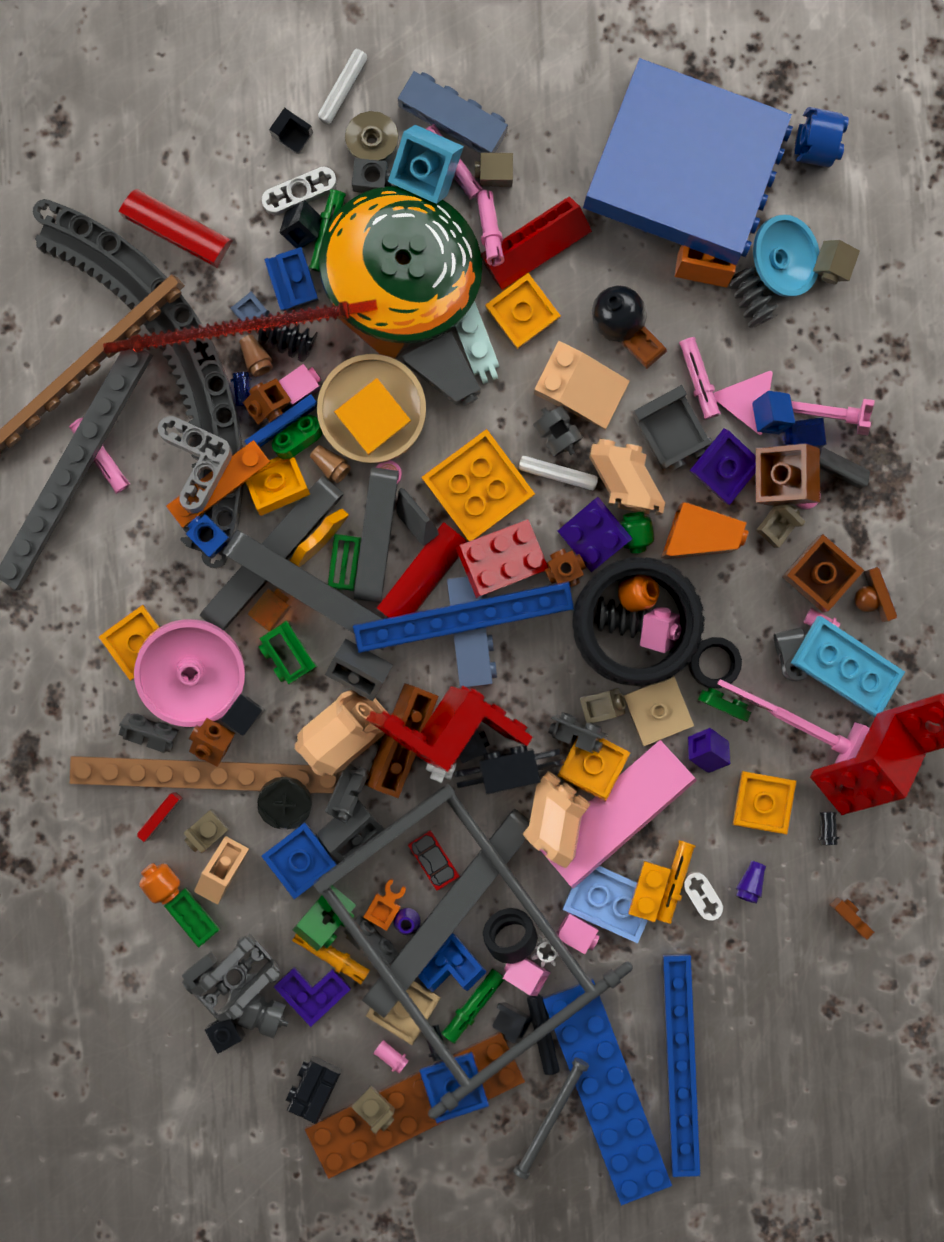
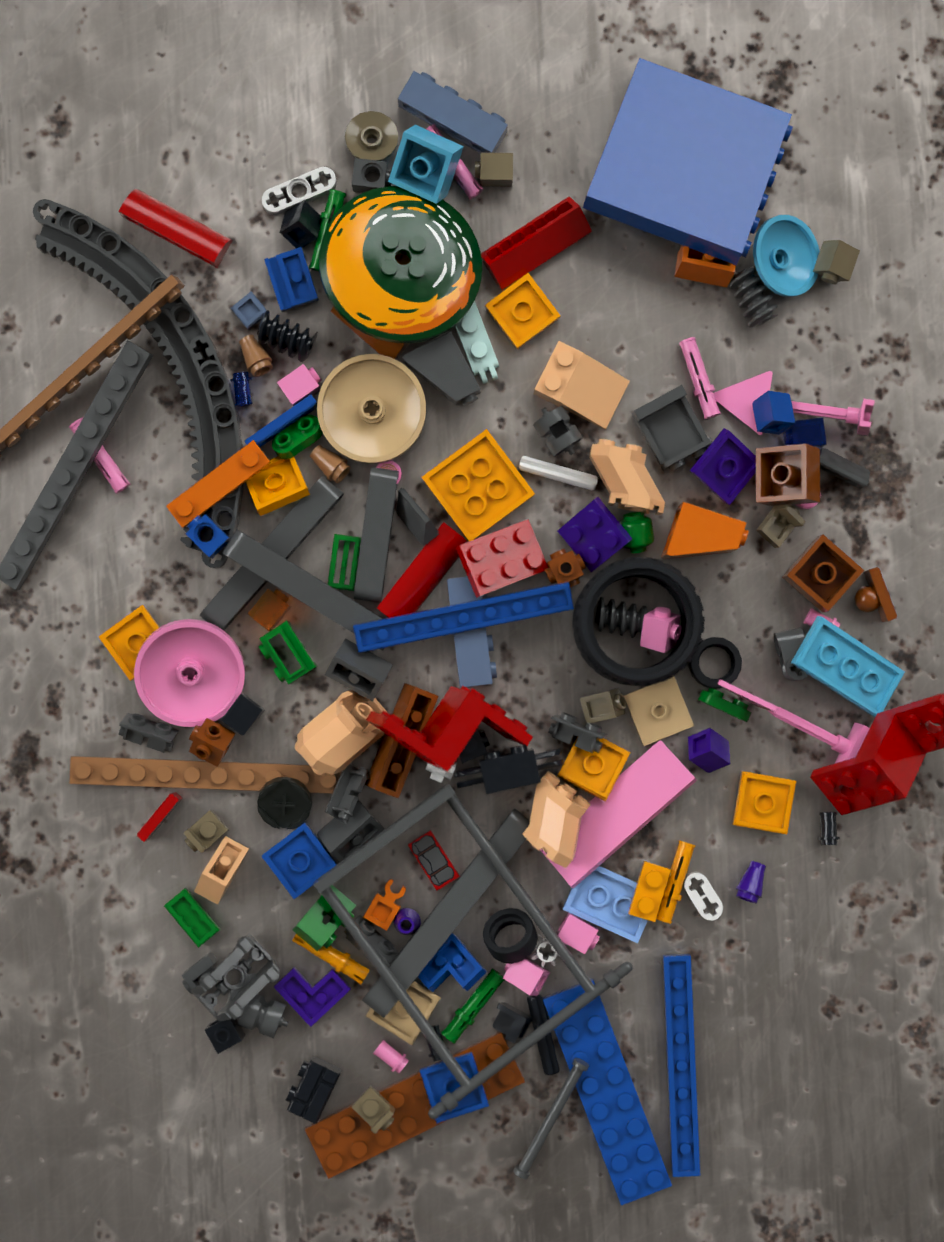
clear red hose [103,299,378,354] -> none
orange head [139,863,180,905] -> none
light grey beam [158,416,232,513] -> none
dark orange brick [243,378,292,425] -> none
black panel [269,107,313,154] -> none
light orange tile [290,509,349,567] -> none
white axle [318,49,367,124] -> none
light orange tile [334,378,411,455] -> none
bright pink pin [476,190,504,266] -> none
black cylinder [592,285,647,342] -> none
orange head [618,575,659,612] -> none
dark orange plate [621,326,667,369] -> none
blue brick [794,107,849,168] -> none
dark orange plate [830,897,875,940] -> none

